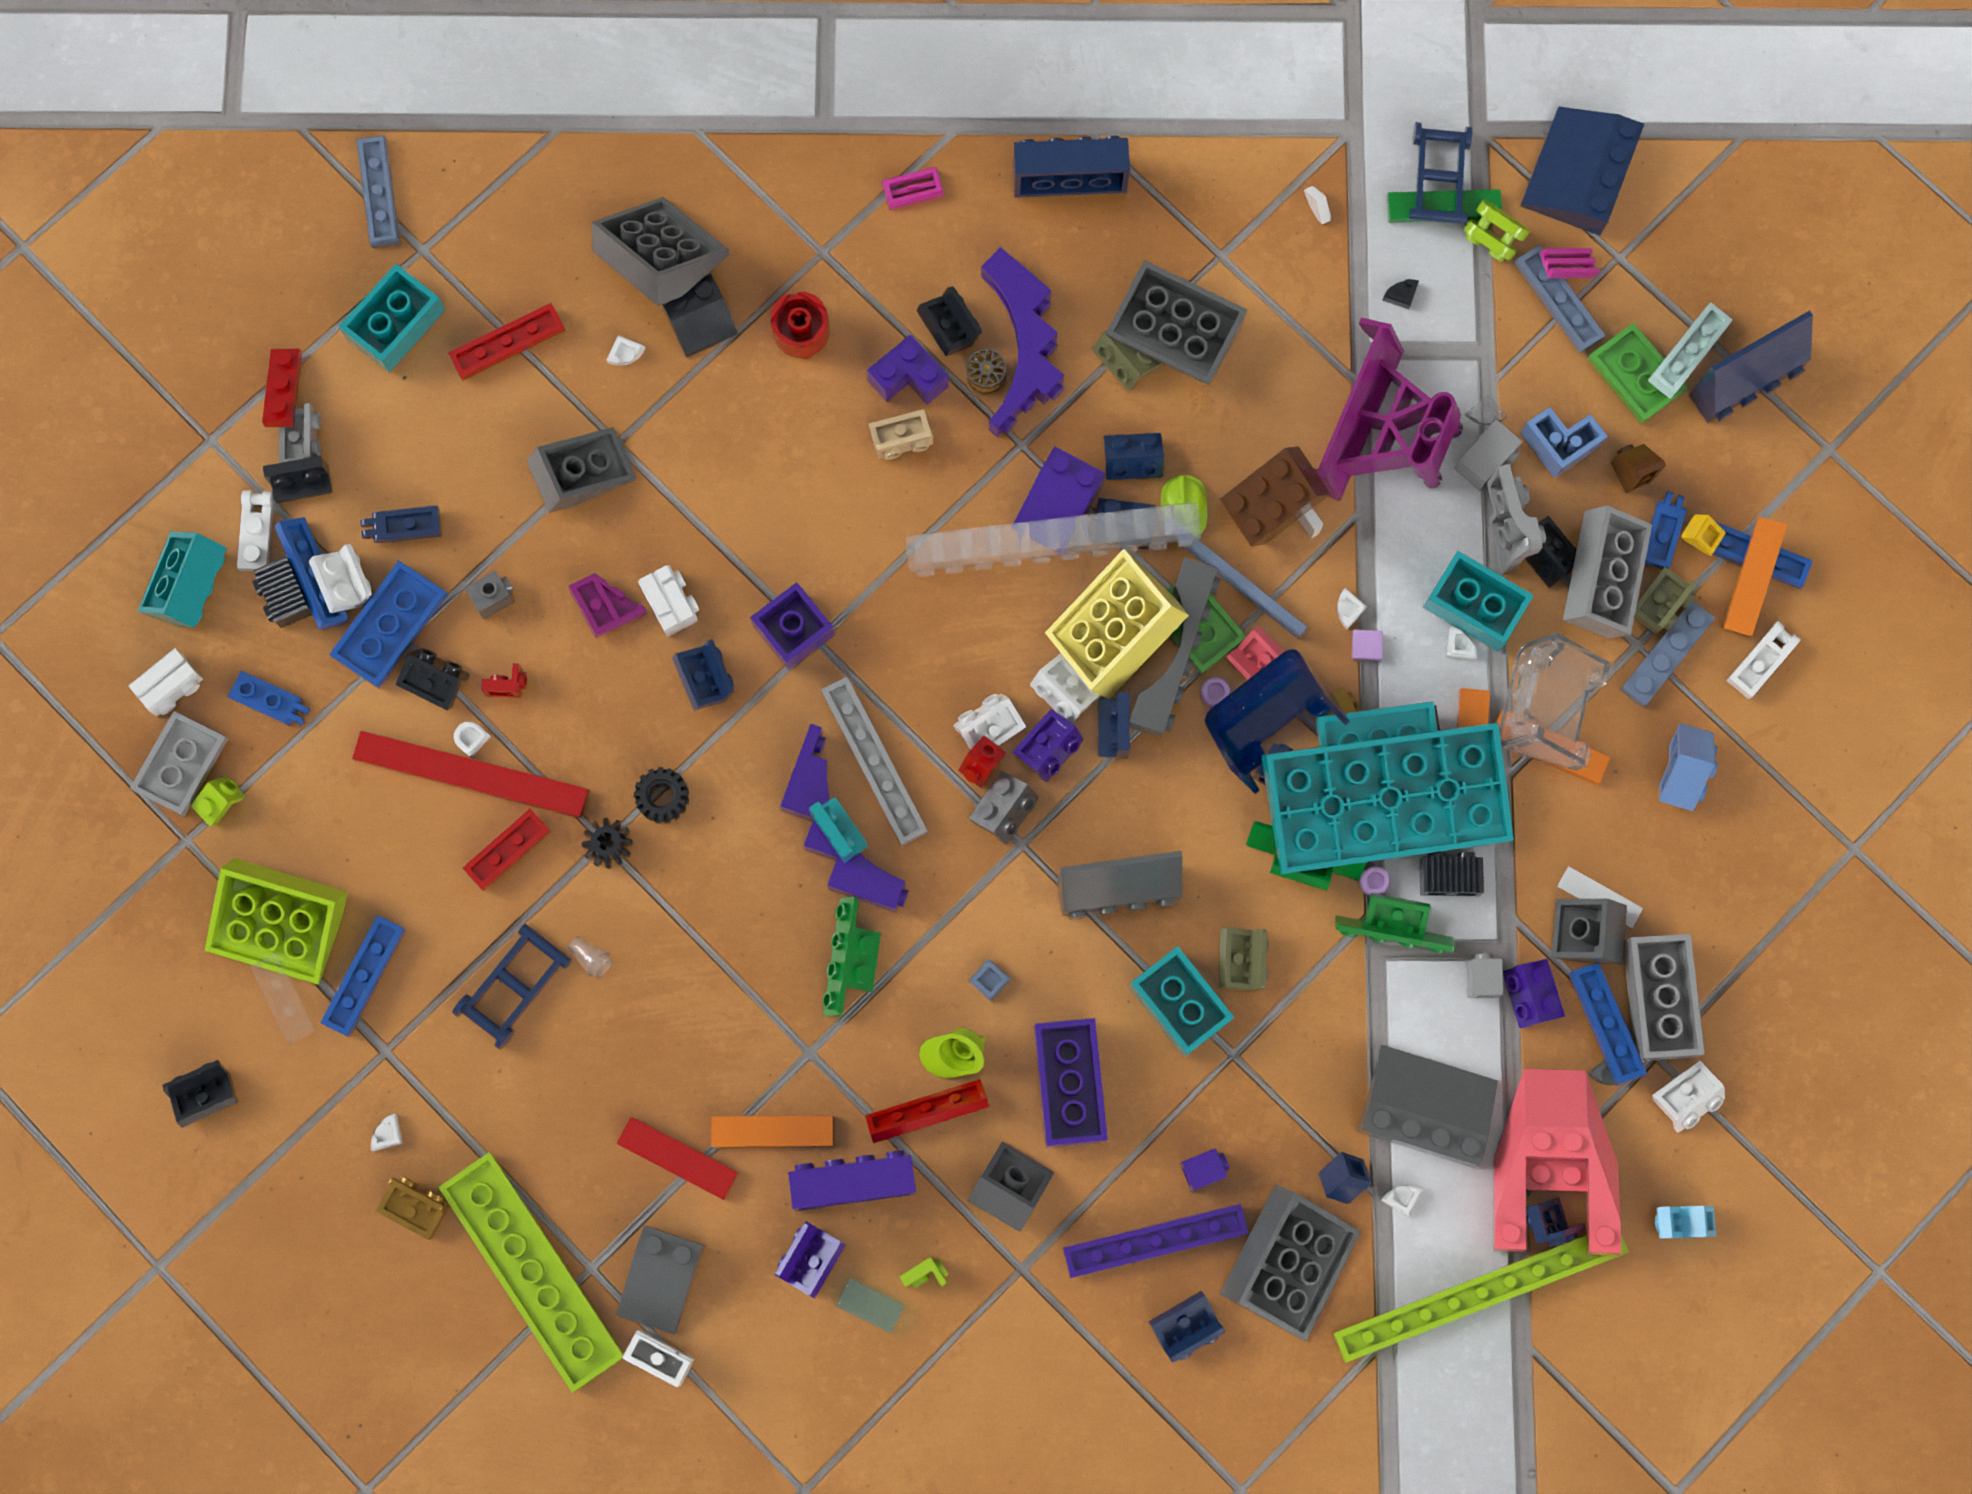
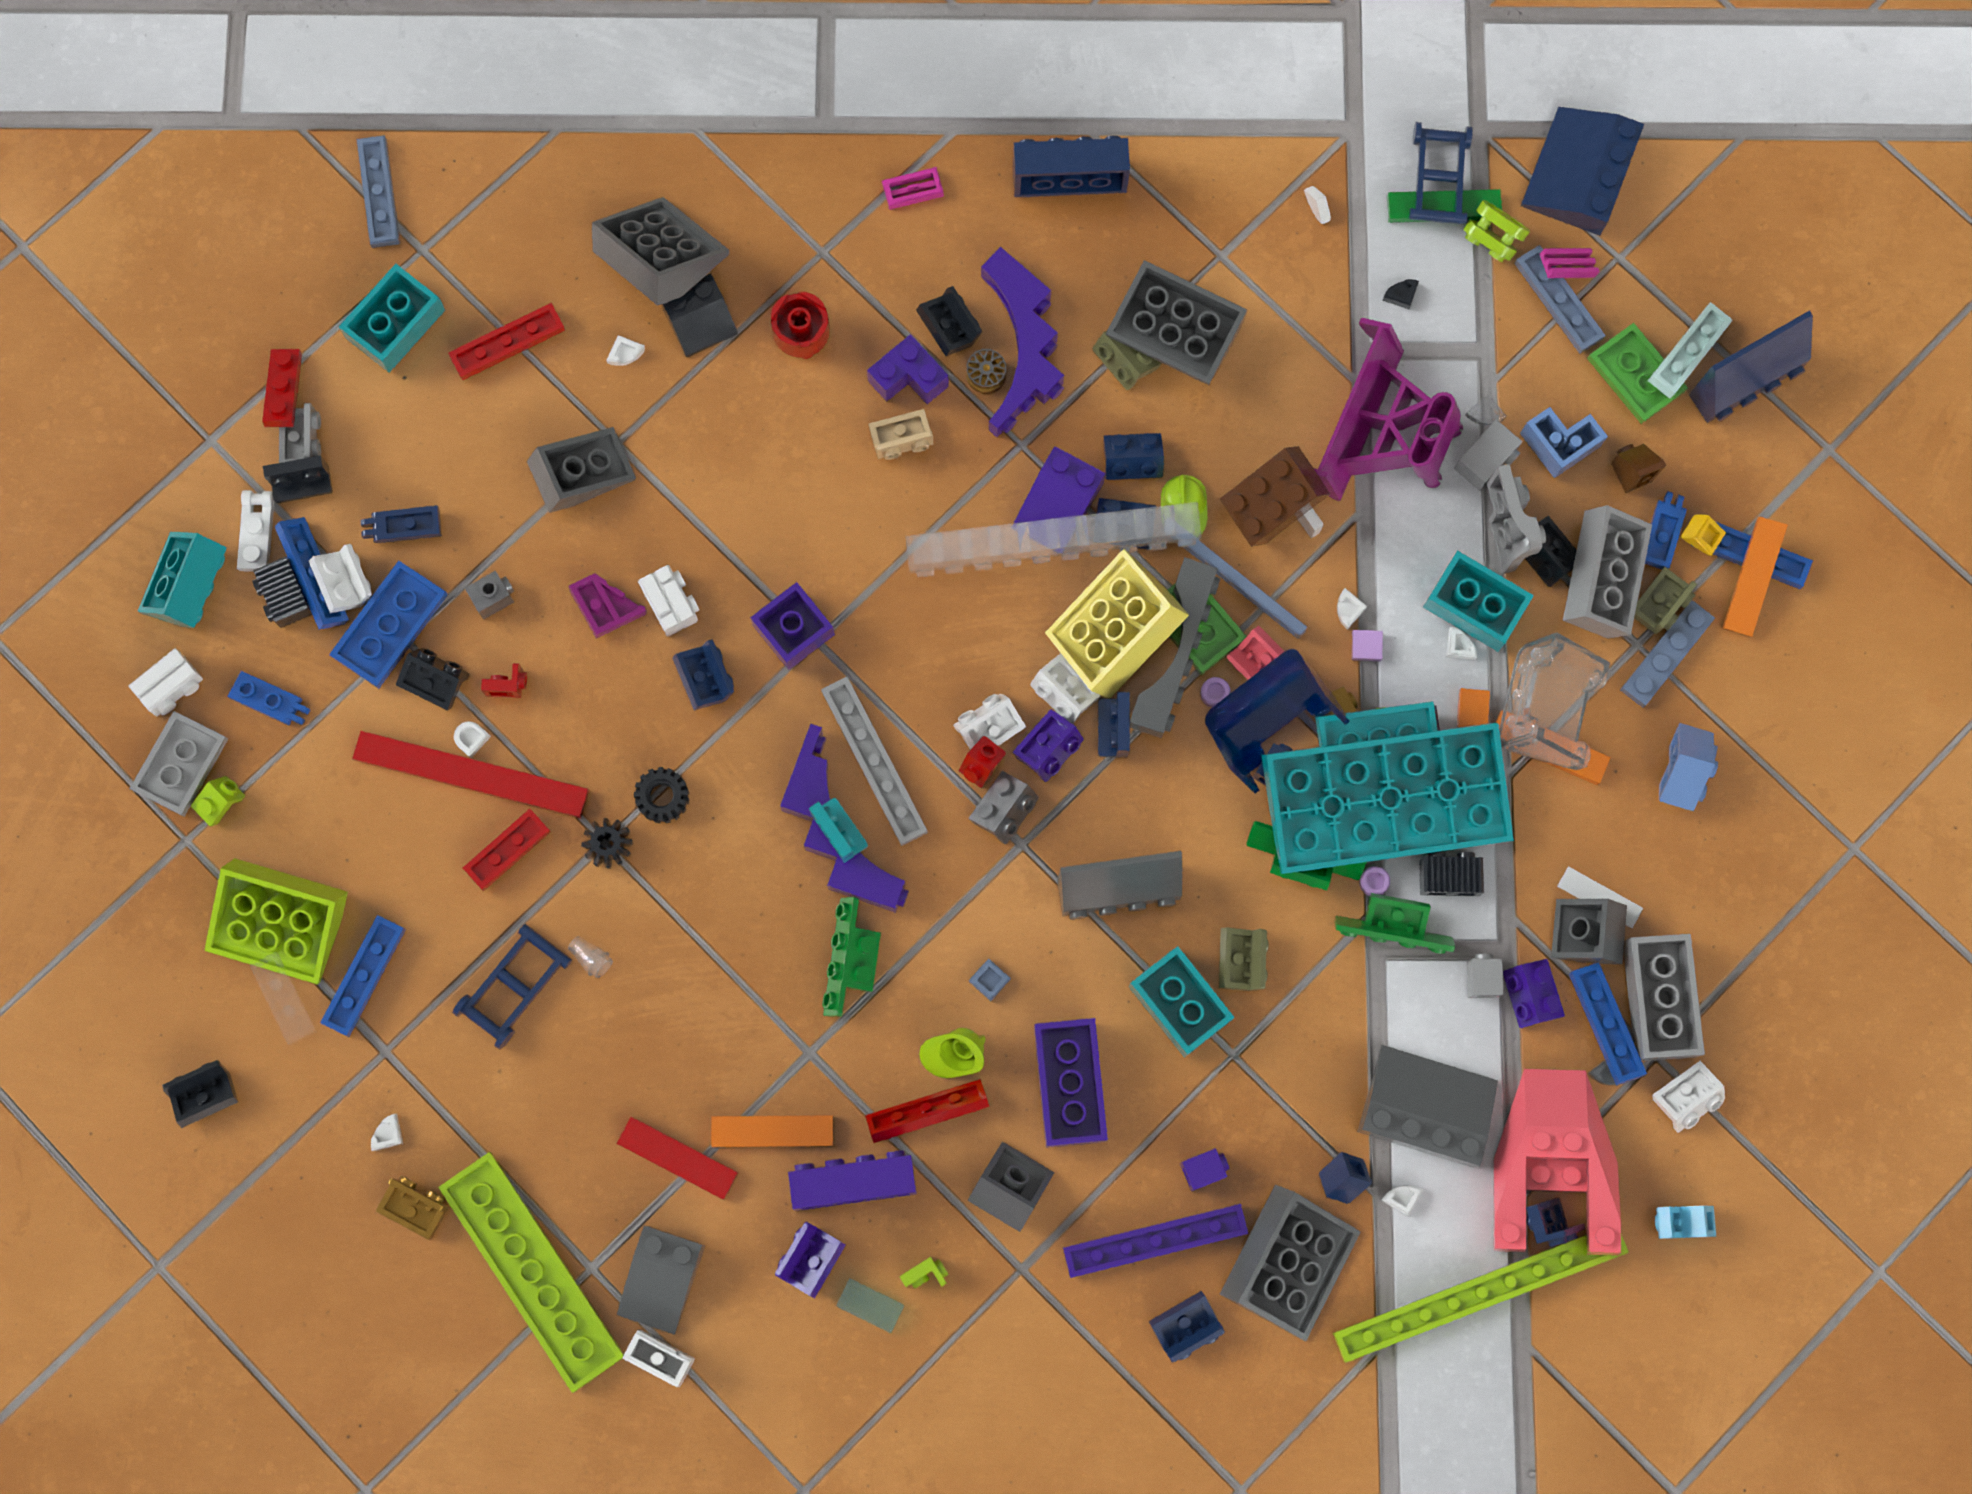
white plate [1726,621,1801,699] -> none

